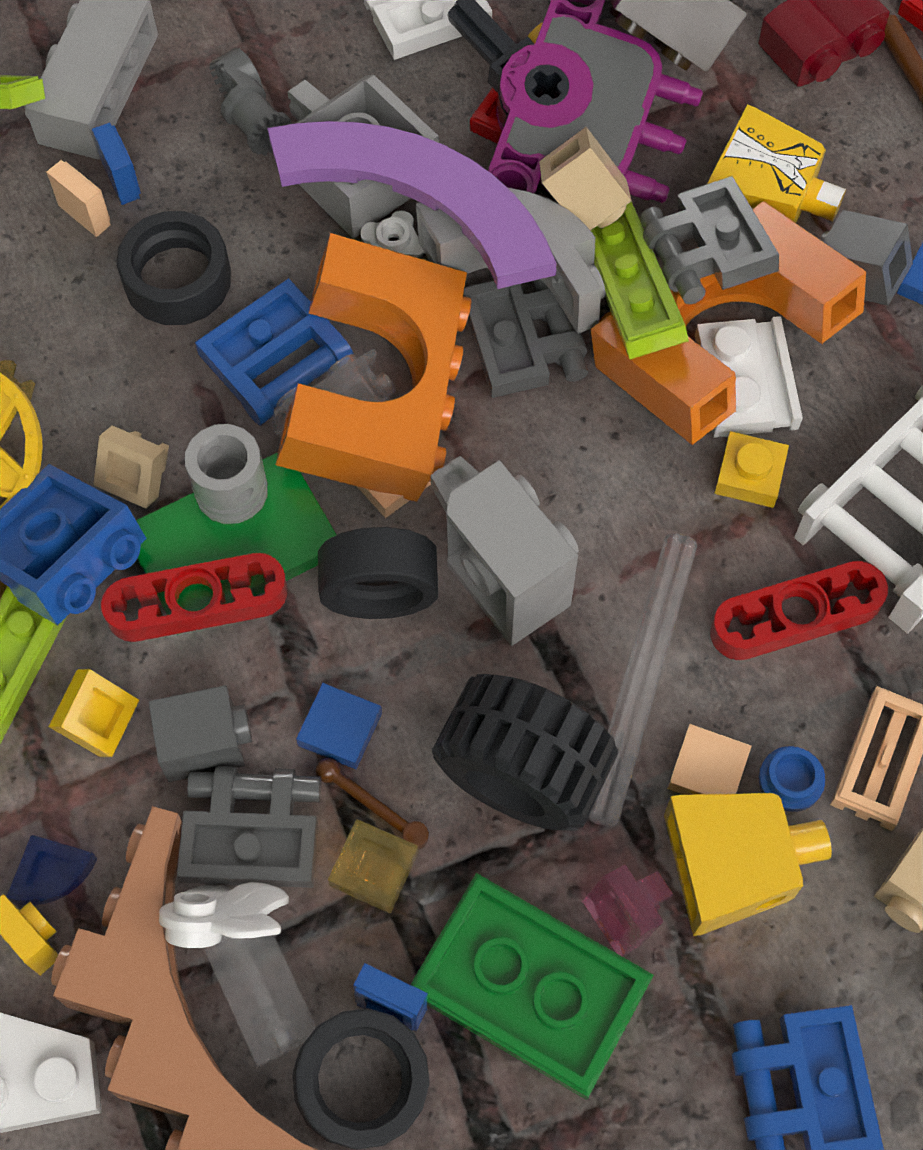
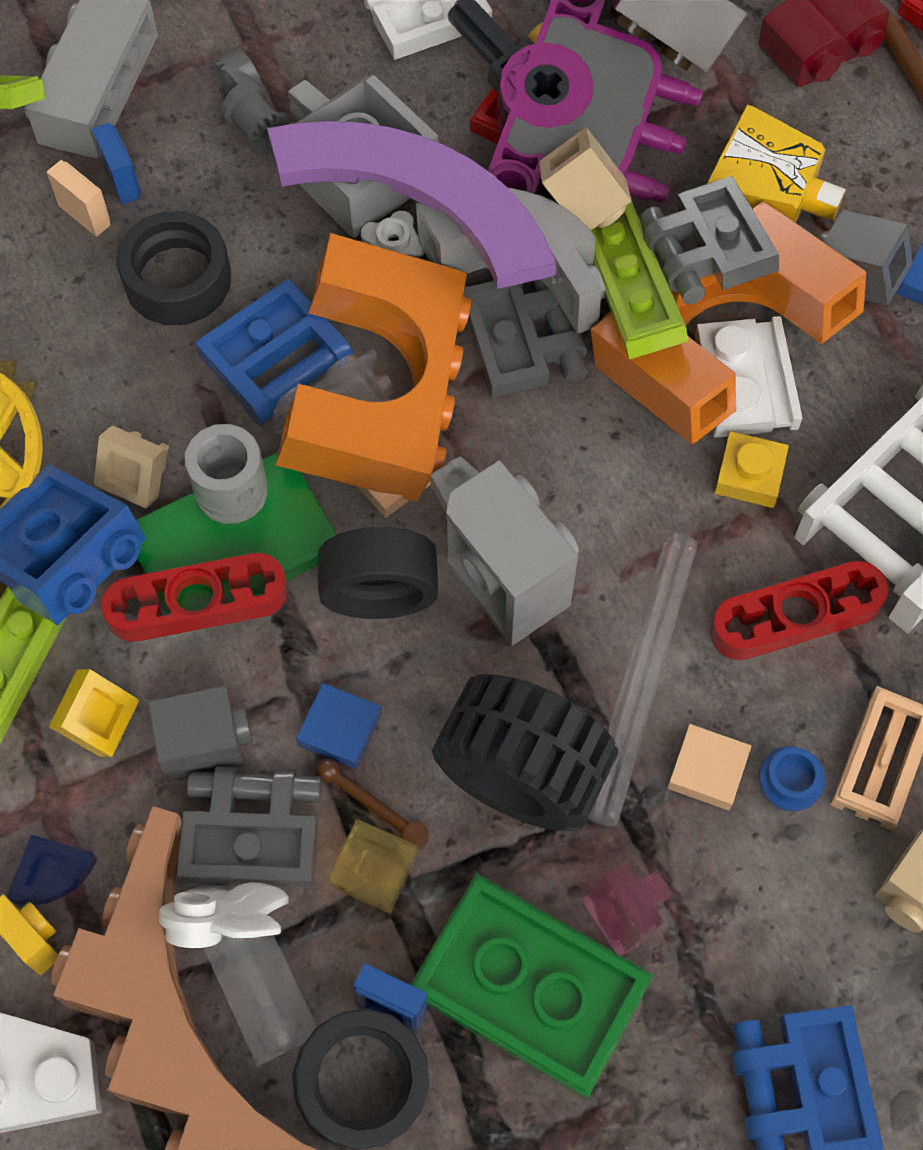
yellow torso [664,793,832,936] -> none

